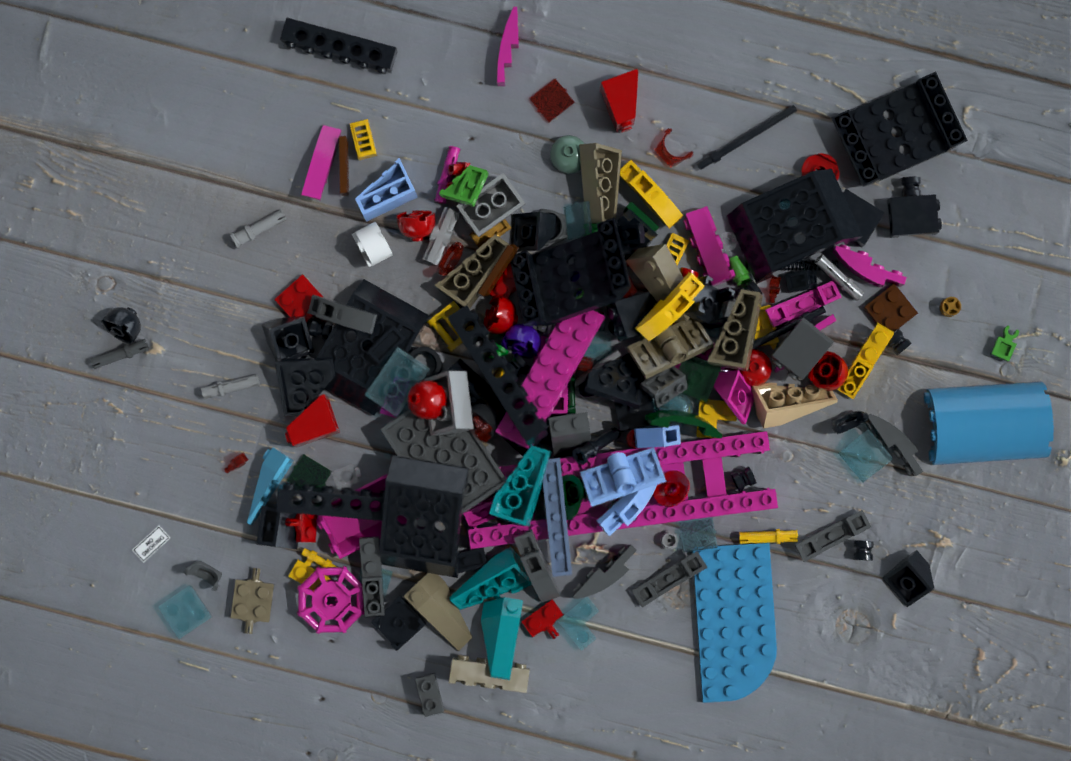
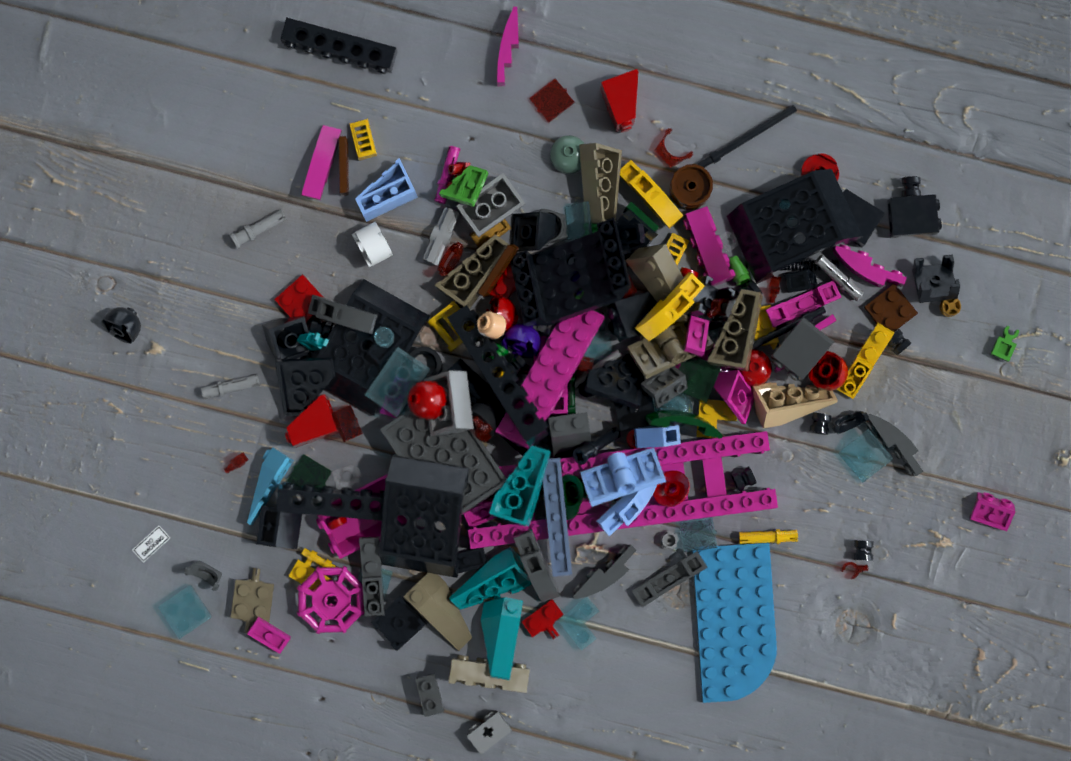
dark grey pin [90,339,149,369] -> none
red plate [286,513,317,542] -> none
red cylinder [397,210,435,242] -> none
dark grey slope [795,510,871,562] -> none
black slope [831,72,968,187] -> none
black slope [882,550,935,607] -> none
dark azure cylinder [924,381,1054,465] -> none
none -> dark pink plate [247,617,291,654]
none -> teal plate [297,332,329,351]
none -> red tile [327,517,348,530]
none -> clear red piece [332,405,363,442]
none -> clear light blue wheel [374,327,395,348]
none -> light grey brick [467,711,512,755]
none -> light nougat head [477,312,506,339]
none -> reddish brown wheel [670,164,713,210]
none -> dark pink plate [684,316,709,356]
none -> clear red piece [707,298,729,318]
none -> black wheel [809,412,832,435]
none -> clear red piece [840,562,869,579]
none -> black panel [912,254,960,303]
none -> dark pink bracket [970,492,1016,531]

